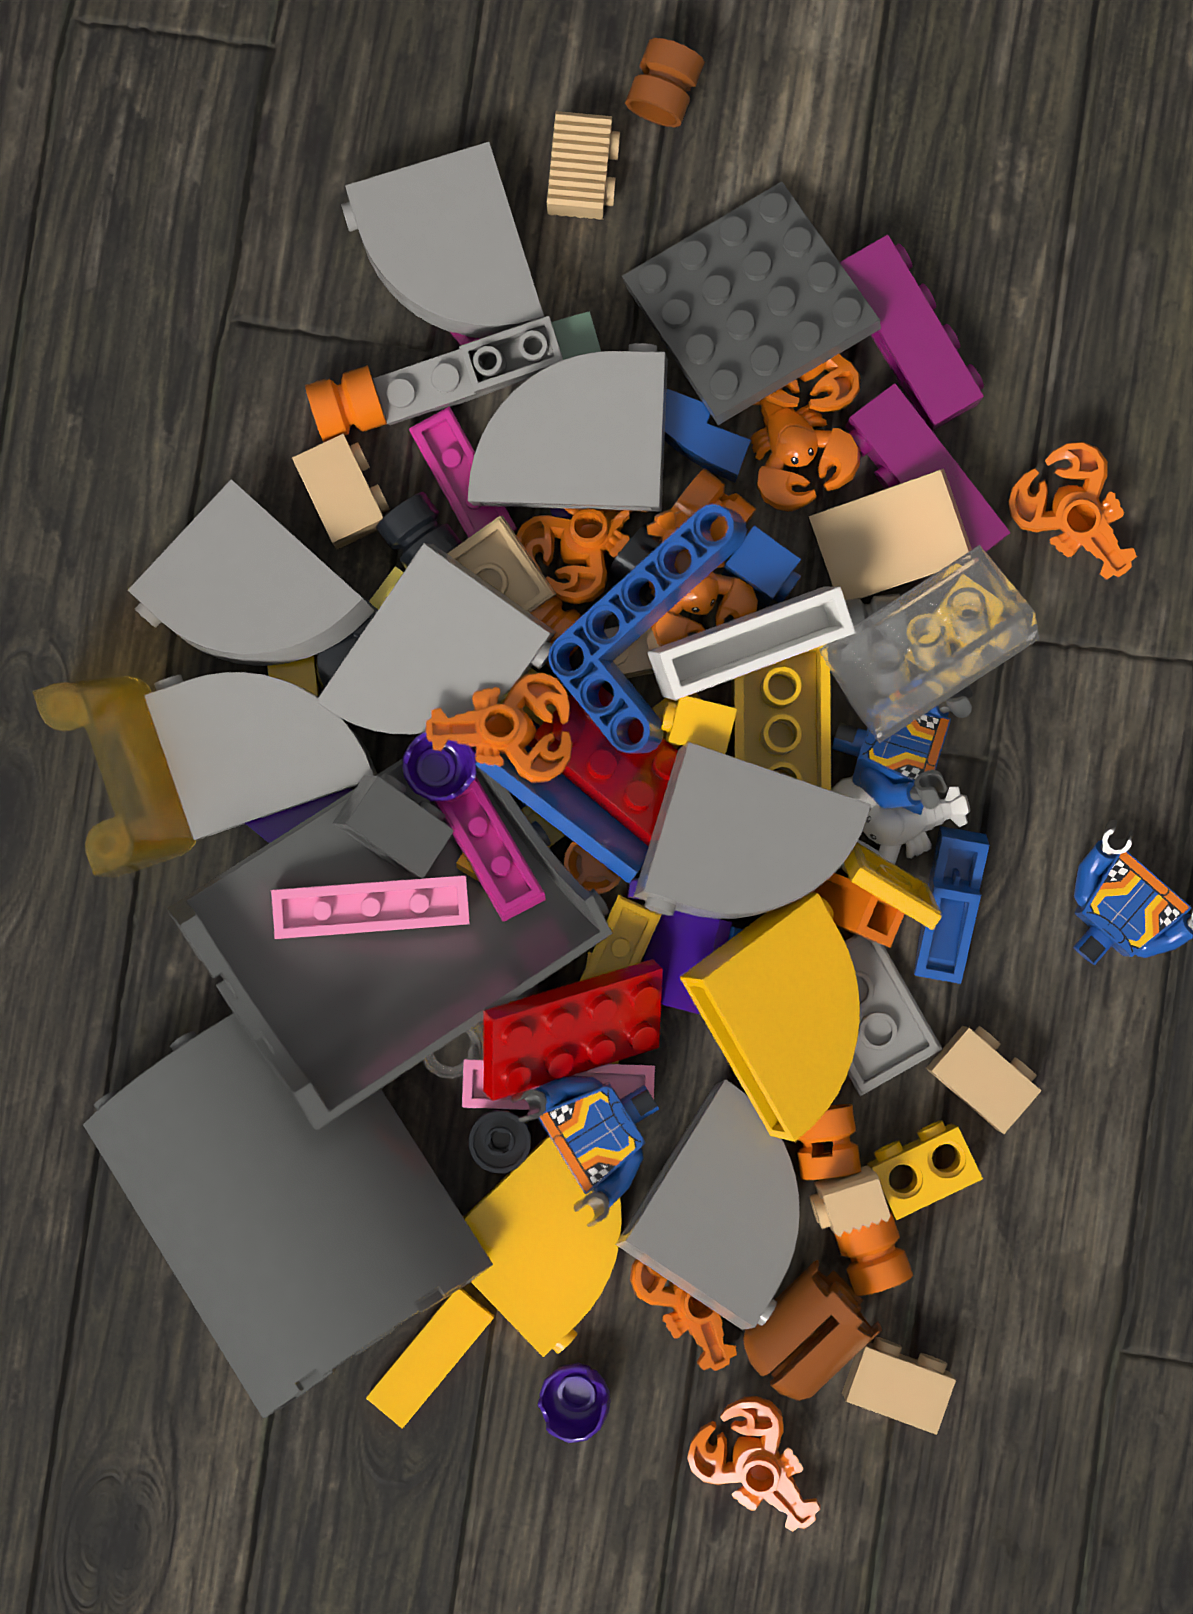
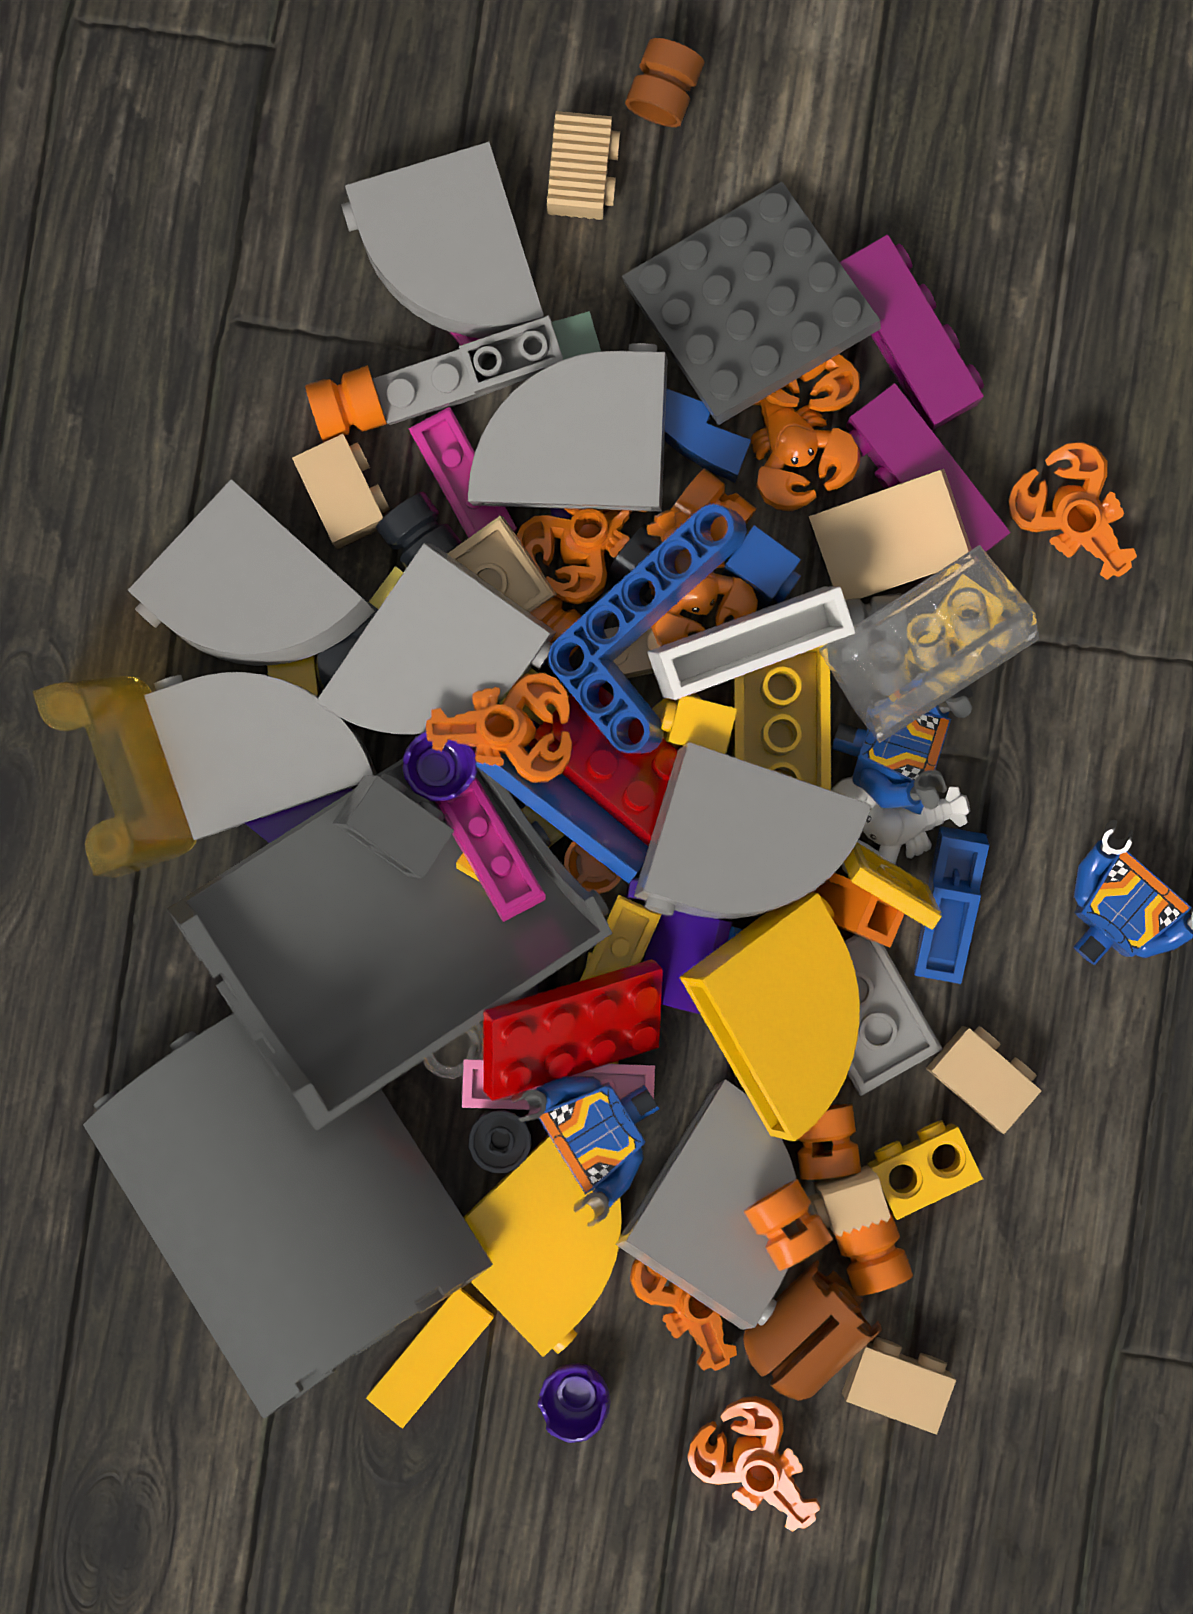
bright pink plate [271,875,470,939] -> none
none -> orange wheel [744,1179,833,1271]

